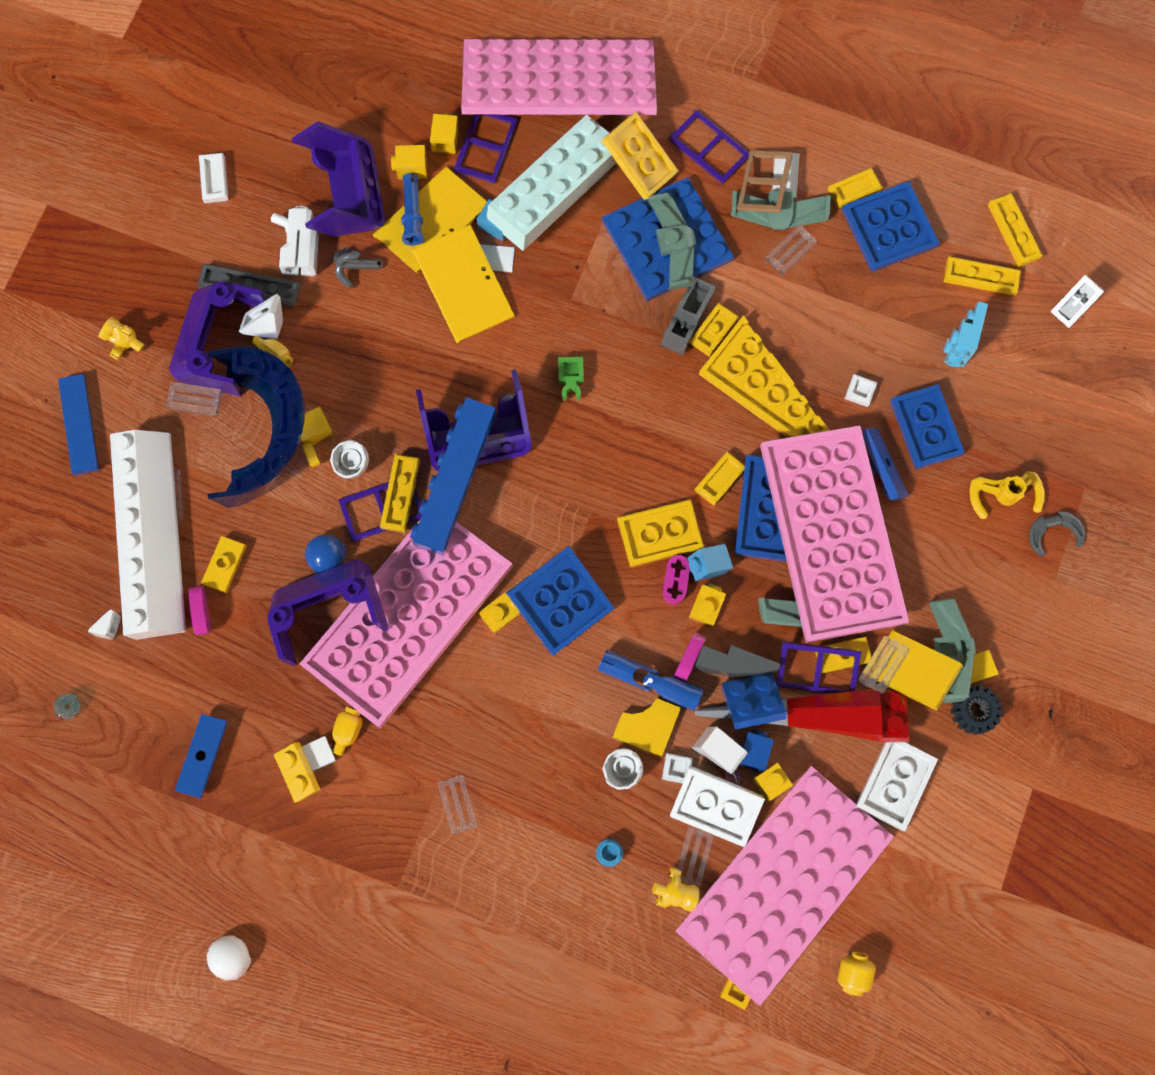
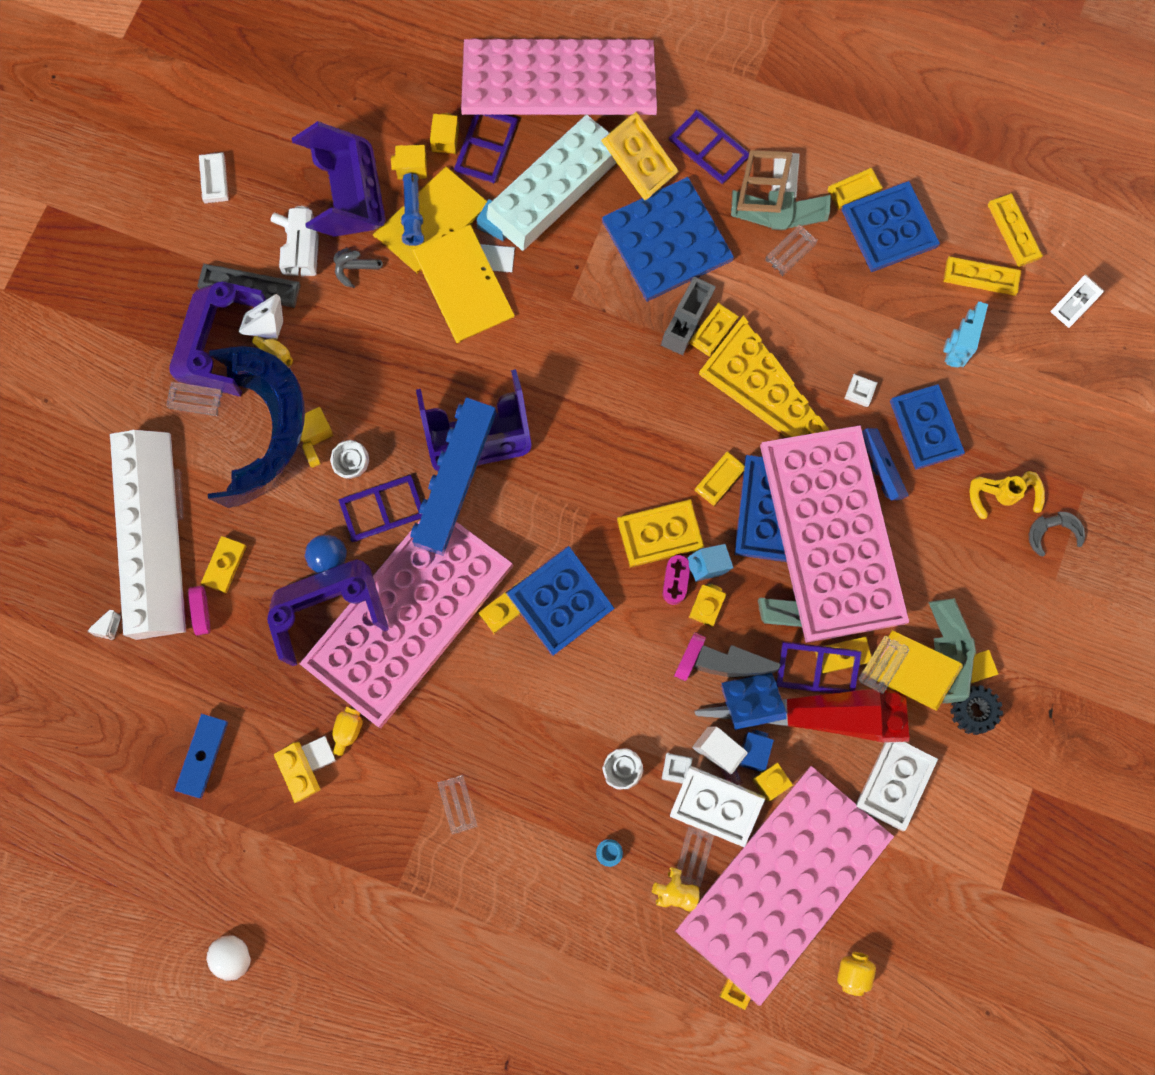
clear light blue plate [54,694,81,720] -> none
blue tile [58,374,100,476] -> none
yellow piece [98,316,145,360] -> none
yellow tile [380,454,421,533] -> none
bright green plate [558,357,584,401] -> none
blue piece [598,649,703,711] -> none
yellow tile [613,698,681,757] -> none
sand green plate [648,193,696,290] -> none

